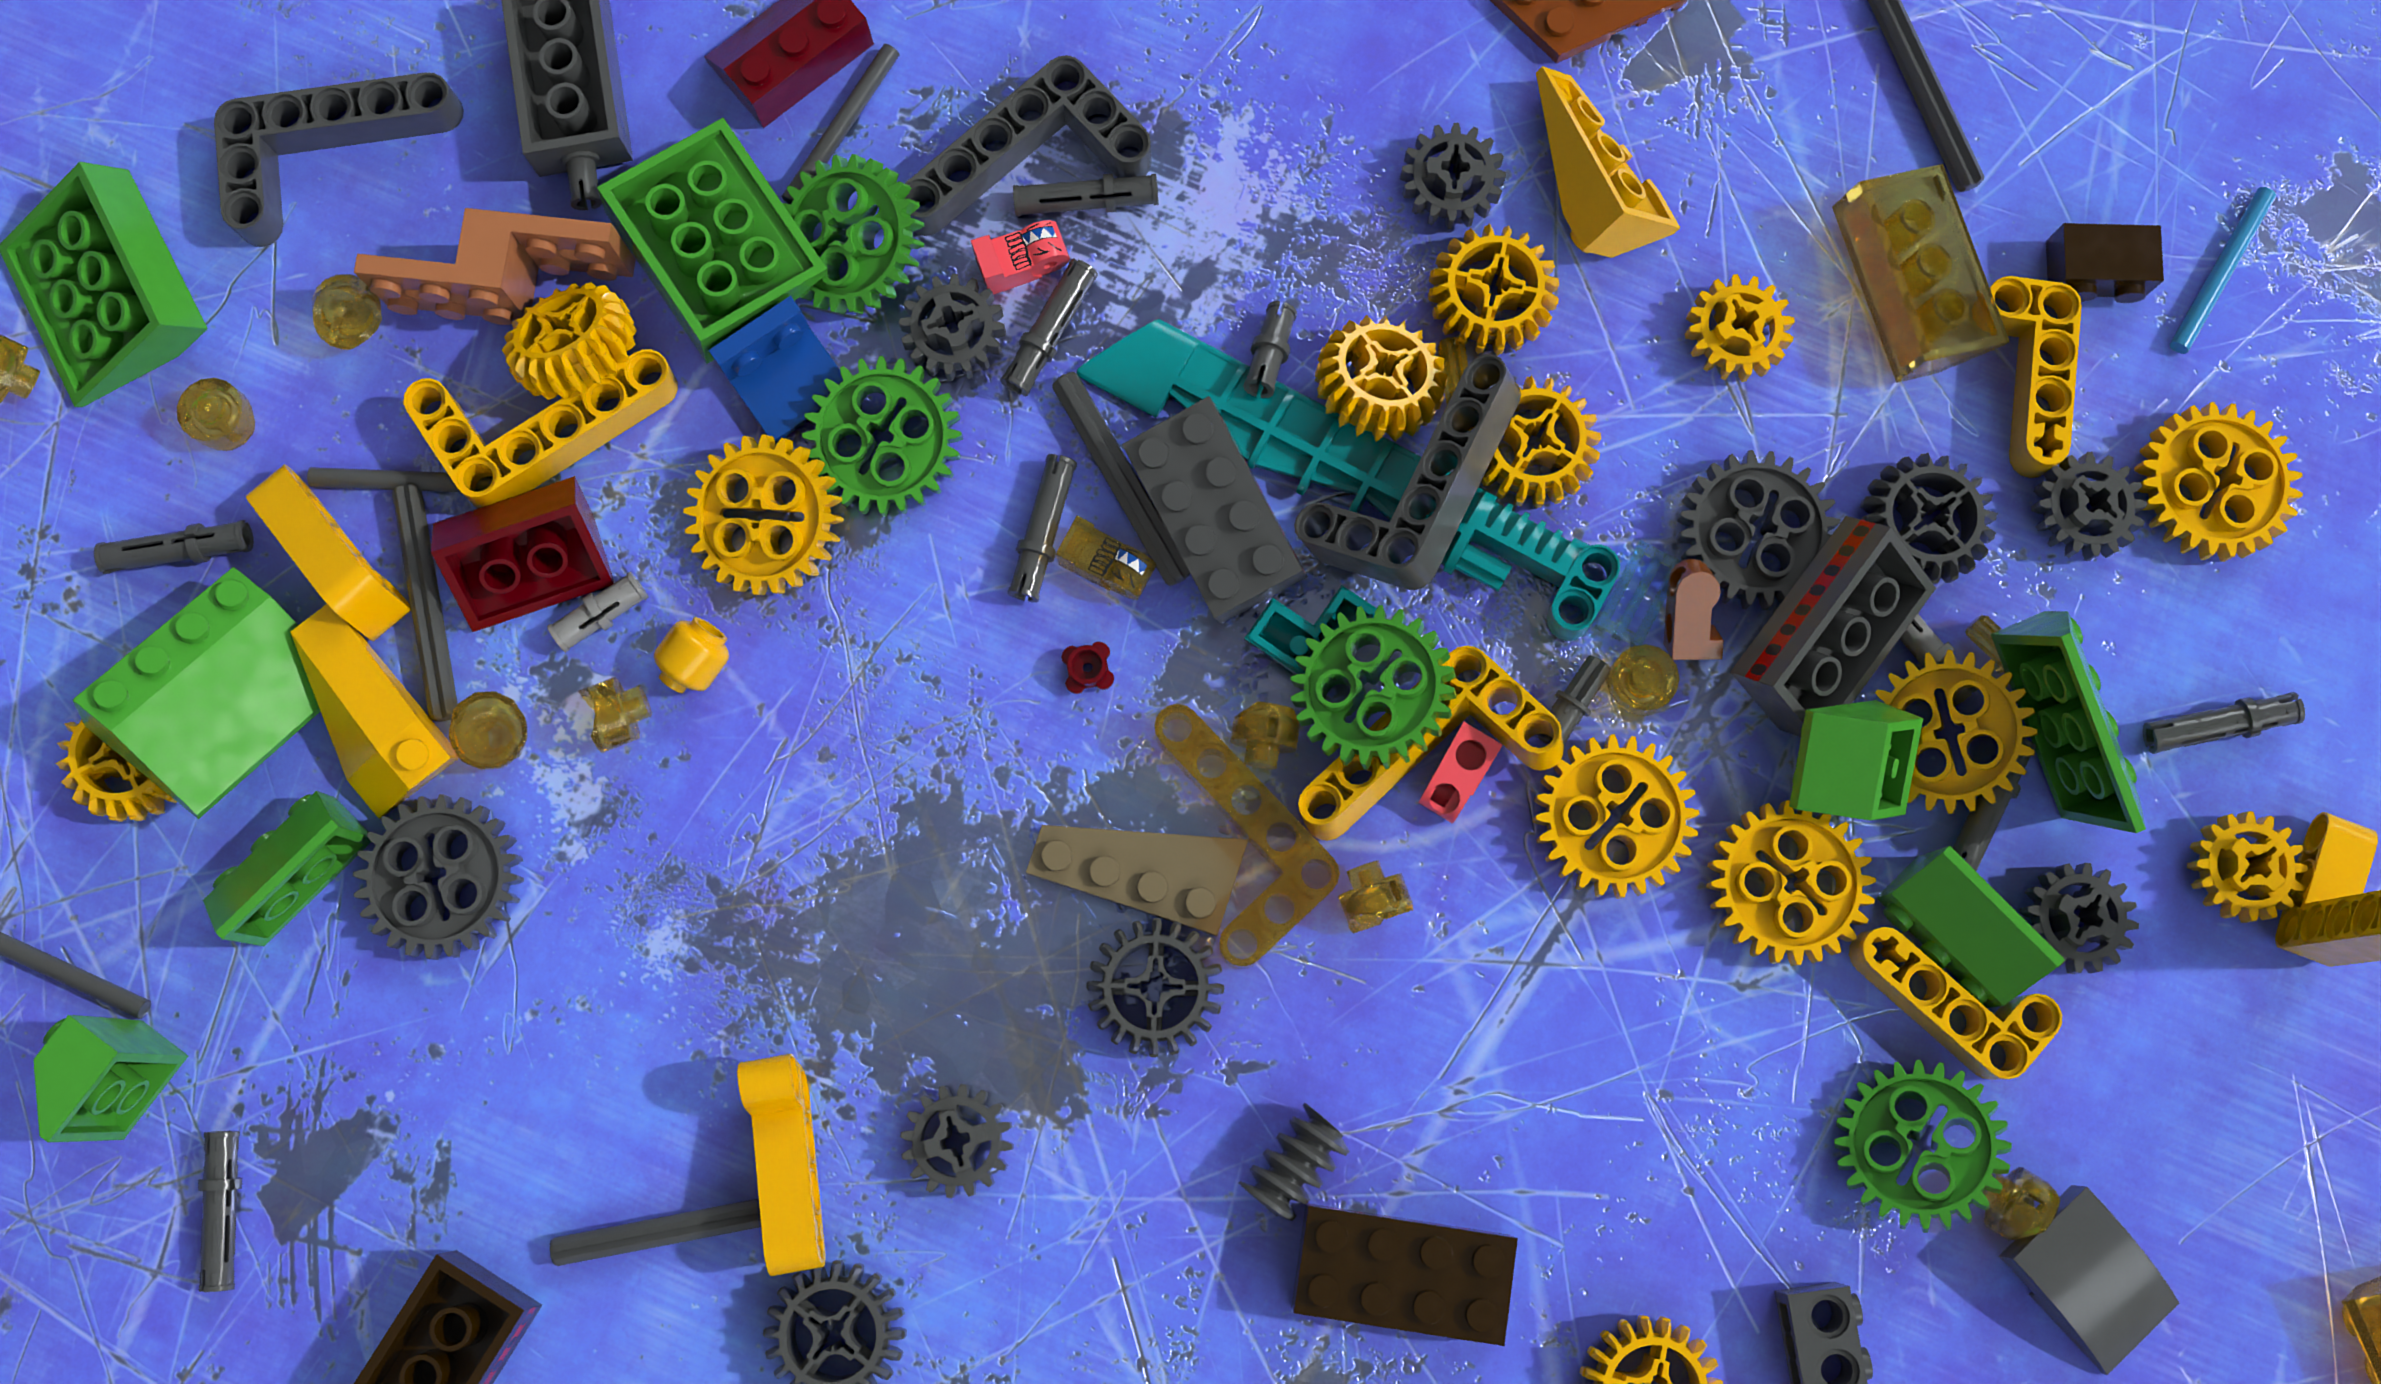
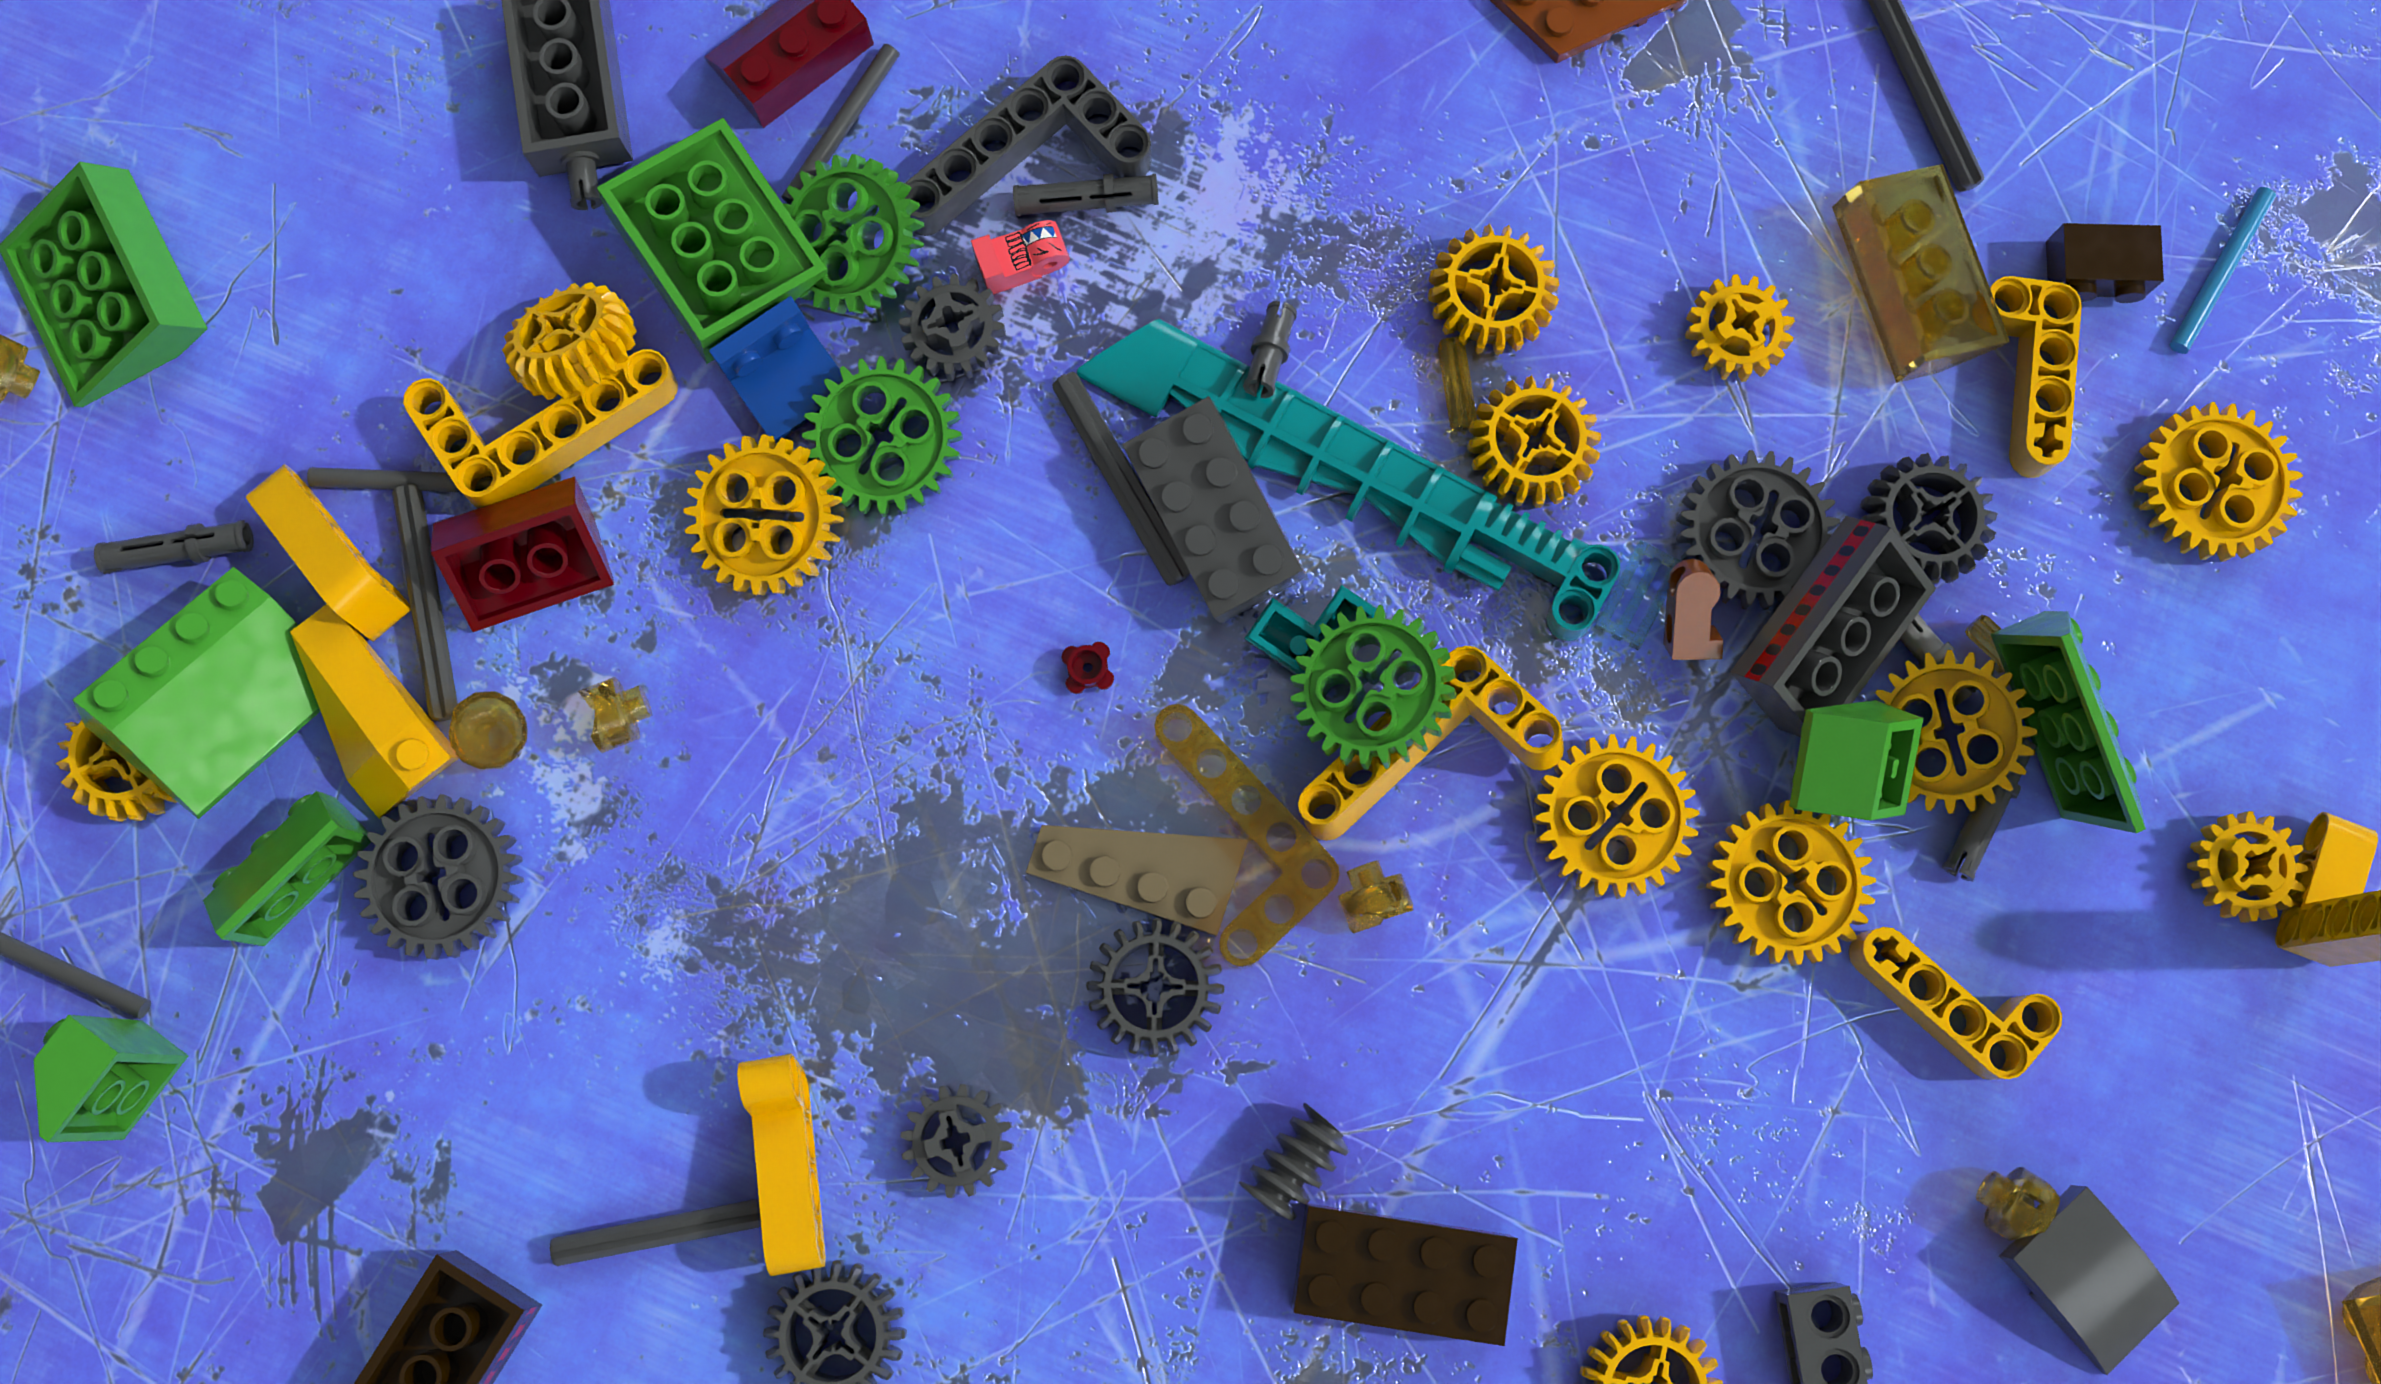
clear yellow piece [177,378,255,451] -> none
dark grey pin [198,1131,242,1292] -> none
dark grey beam [214,72,464,247] -> none
clear yellow piece [312,274,382,350] -> none
nougat bracket [354,208,636,325] -> none
light grey pin [547,571,649,653] -> none
yellow head [654,617,729,693] -> none
dark grey pin [1000,258,1098,396] -> none
dark grey pin [1008,454,1077,602] -> none
clear yellow leg [1056,515,1157,600] -> none
clear yellow piece [1230,702,1300,769] -> none
dark grey beam [1294,354,1521,590] -> none
yellow gear [1315,315,1448,442] -> none
dark grey gear [1400,123,1506,229] -> none
coral leg [1418,722,1503,824] -> none
dark grey axle [1534,655,1610,745] -> none
yellow wedge [1536,66,1680,258] -> none
clear yellow piece [1606,644,1679,716] -> none
bright green gear [1834,1060,2012,1233] -> none
bright green slope [1876,846,2065,1008] -> none
dark grey gear [2020,863,2139,974] -> none
dark grey gear [2031,452,2147,561] -> none
dark grey pin [2142,692,2305,754] -> none

